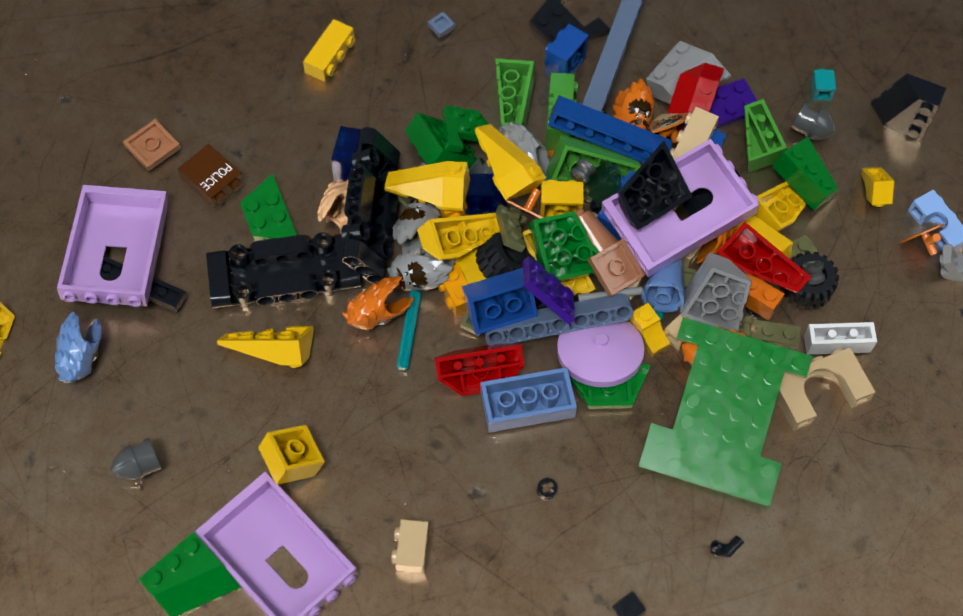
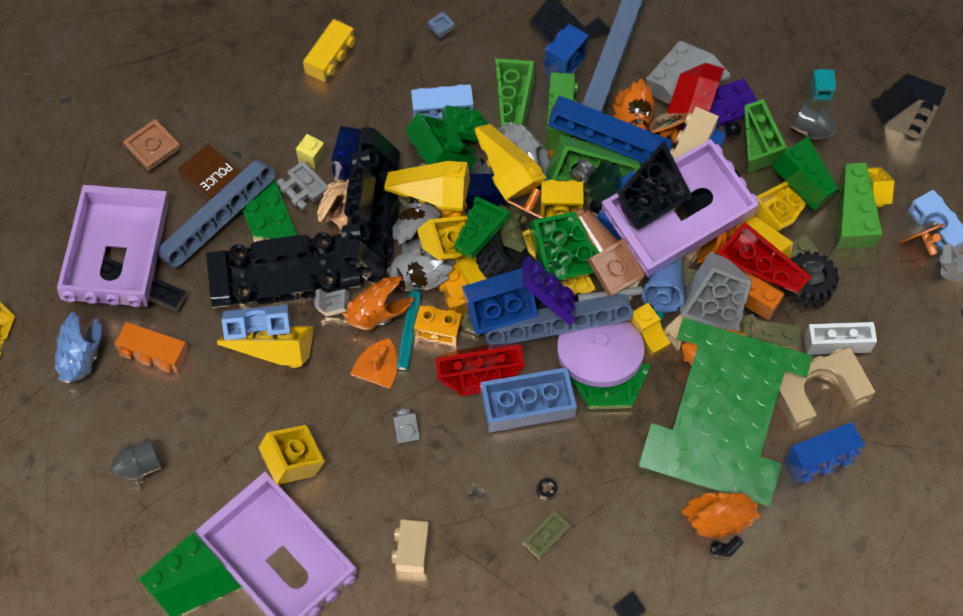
none -> orange brick [115,322,189,373]
none -> sand blue beam [158,160,275,267]
none -> light blue arch [222,304,291,340]
none -> light grey plate [277,161,328,211]
none -> light yellow brick [296,134,326,170]
none -> light grey bracket [314,289,349,316]
none -> orange shield [350,338,398,389]
none -> light grey bracket [392,408,420,443]
none -> light blue brick [411,84,474,119]
none -> light orange brick [414,305,462,346]
none -> green wing [454,196,511,259]
none -> olive plate [523,510,571,560]
none -> orange head [681,492,761,539]
none -> black hinge [725,121,742,138]
none -> blue brick [783,422,865,485]
none -> bright green wedge [835,163,883,249]

